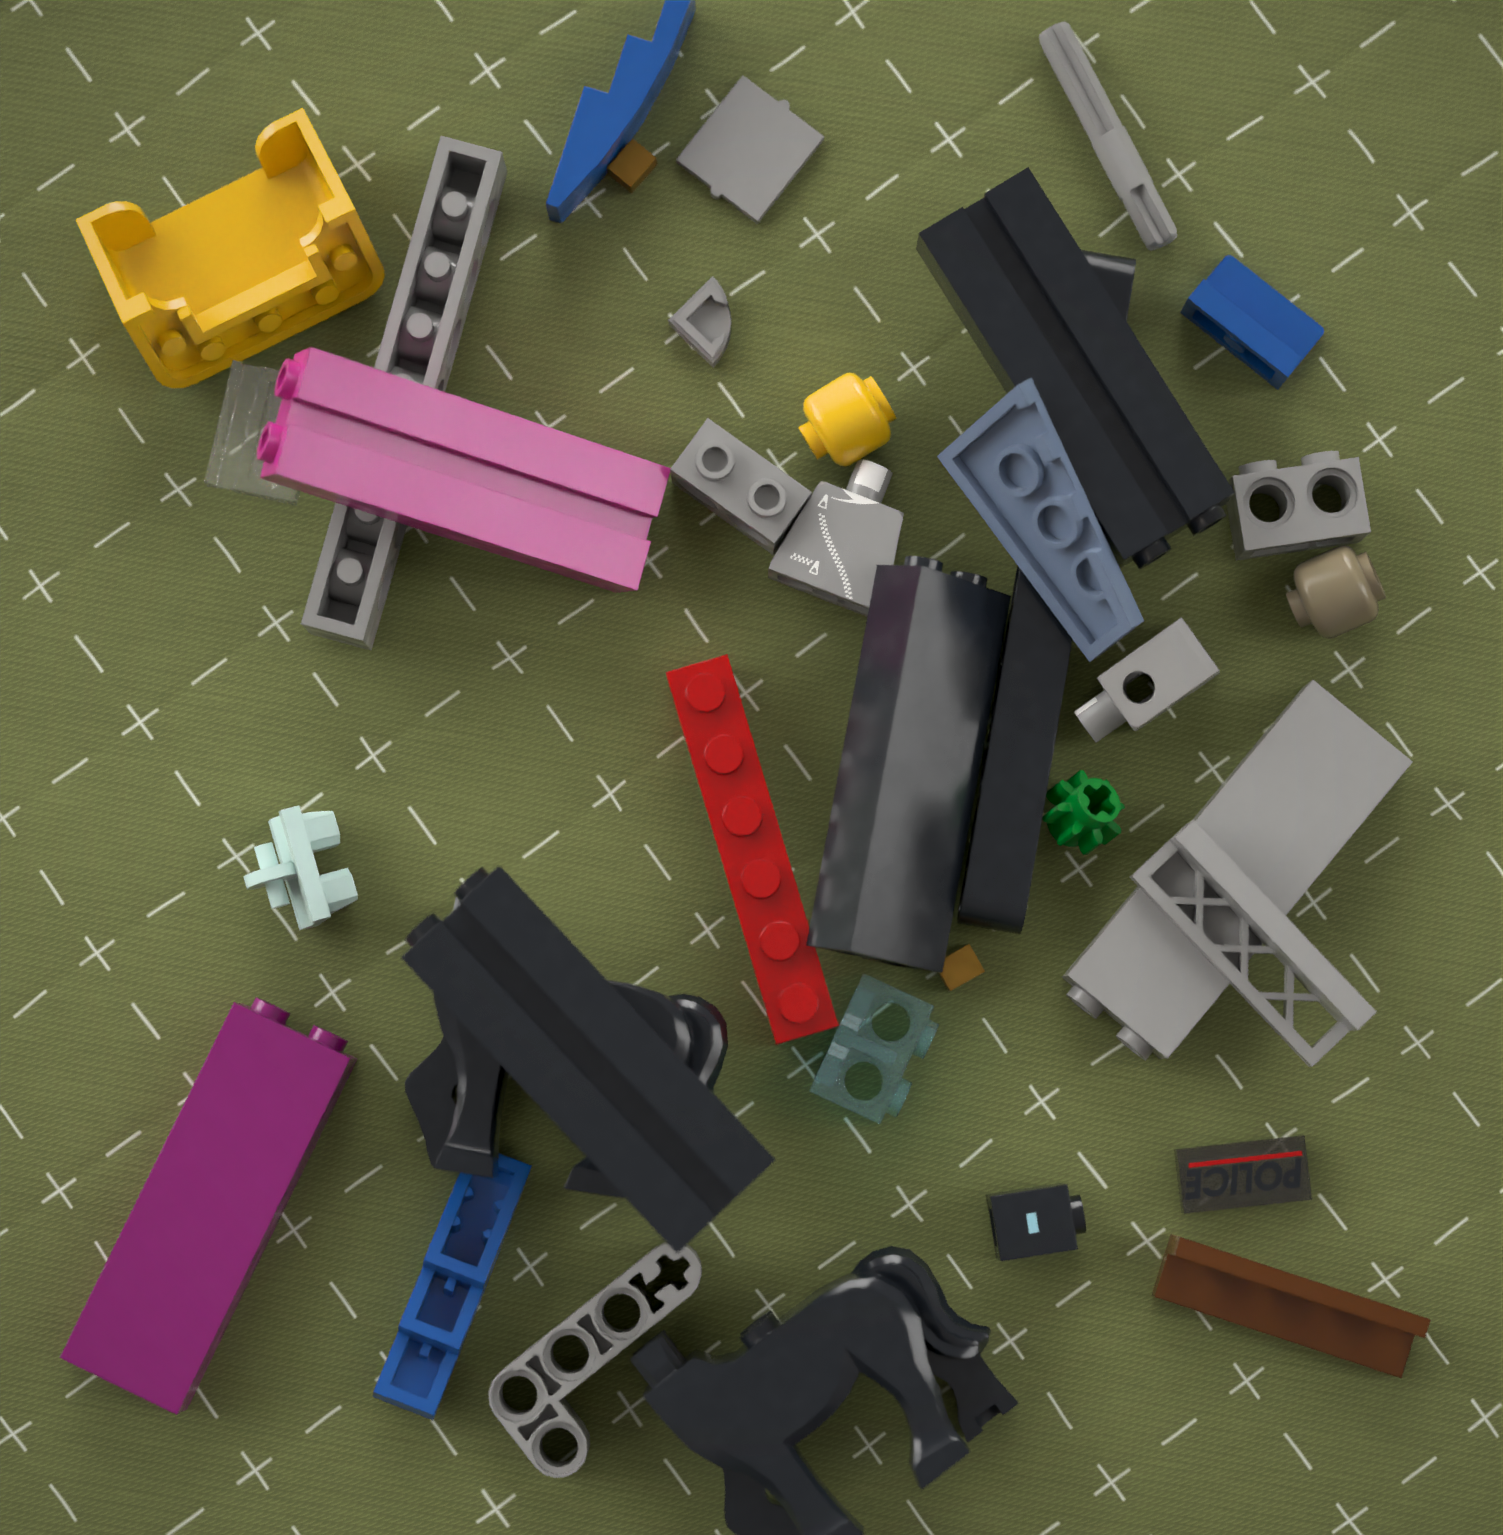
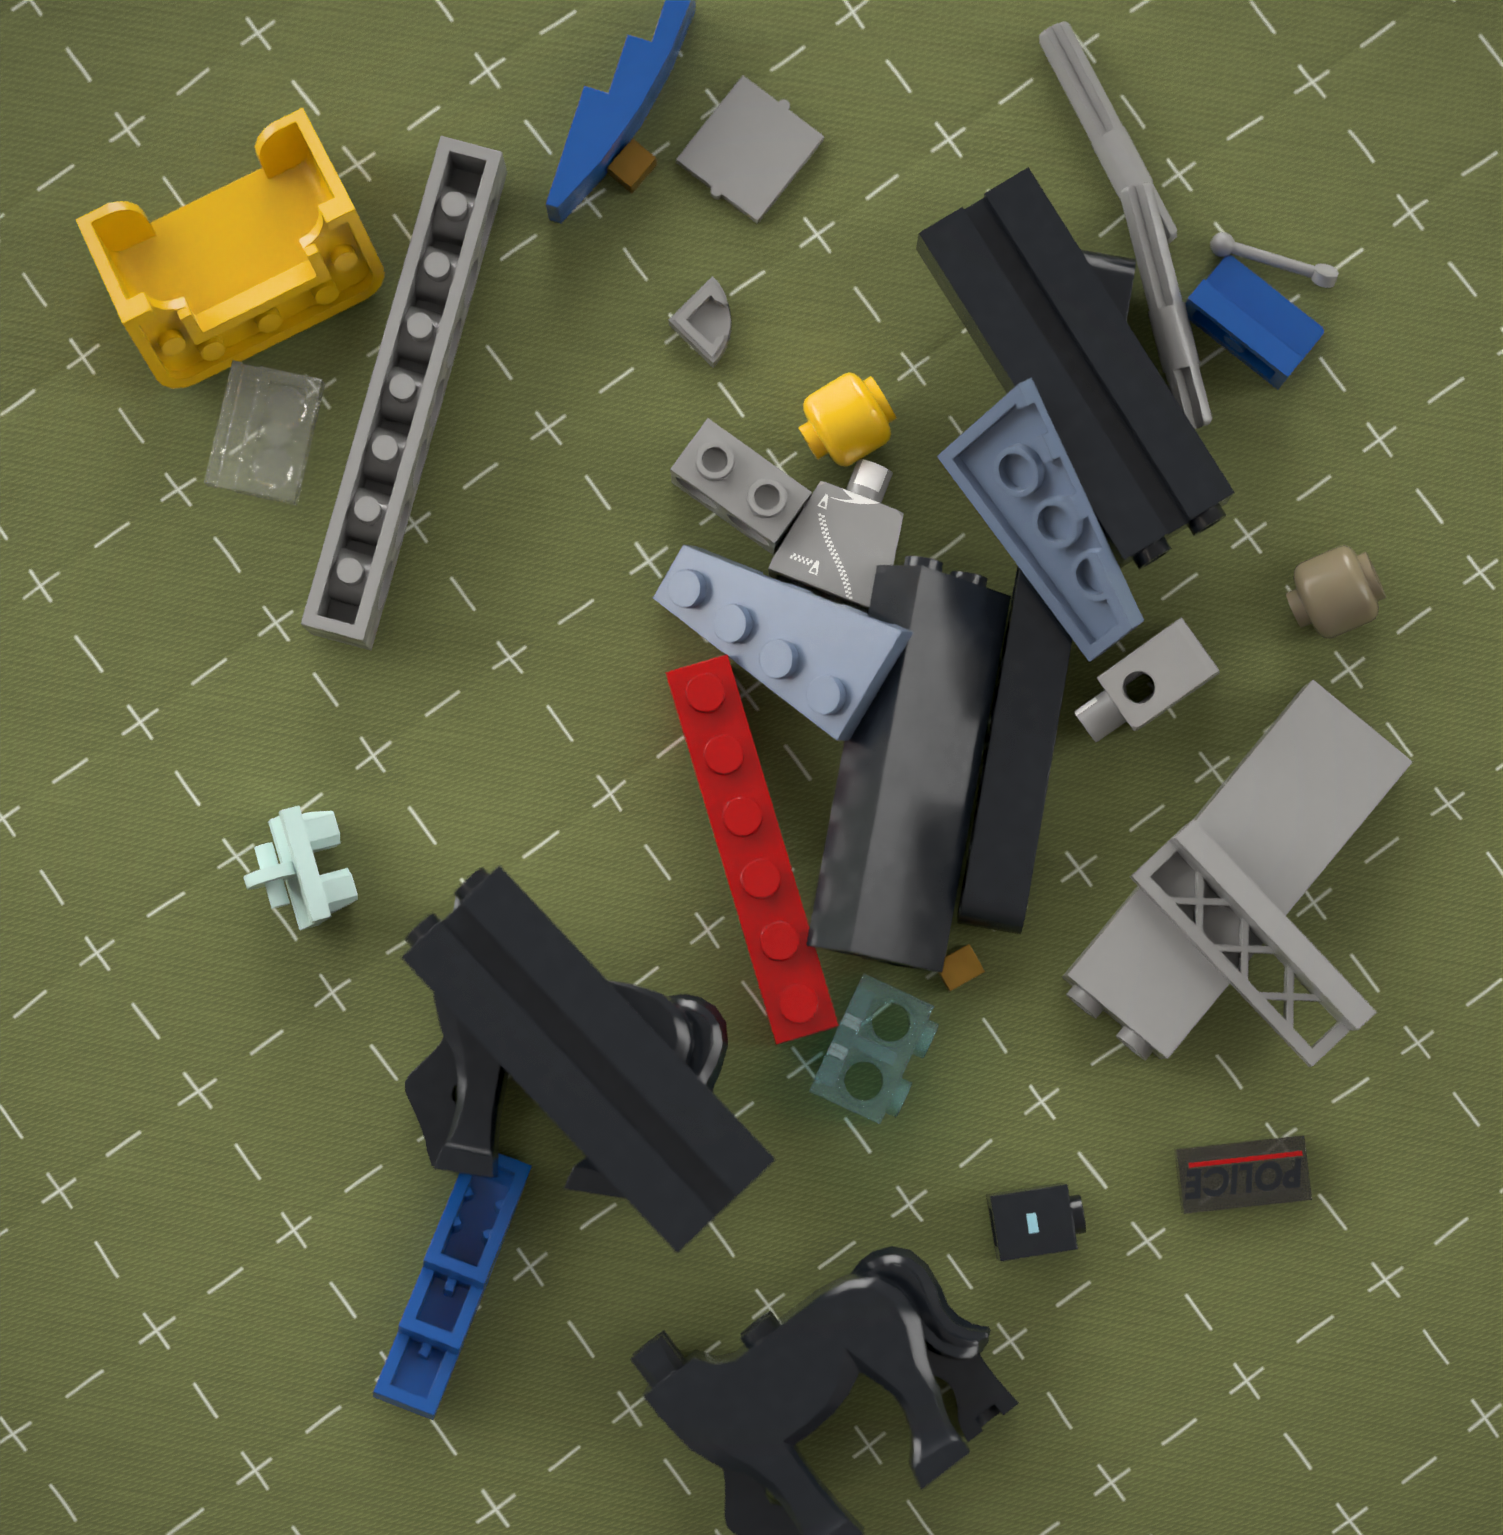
magenta brick [59,997,357,1415] -> none
dark pink brick [257,347,671,593] -> none
light grey beam [488,1241,702,1478] -> none
green gear [1042,770,1125,855] -> none
reddish brown fence [1152,1234,1431,1378] -> none
light grey brick [1226,451,1371,561] -> none
none -> wing [653,545,914,741]
none -> light grey axle [1120,182,1212,429]
none -> light grey hinge [1210,232,1339,288]

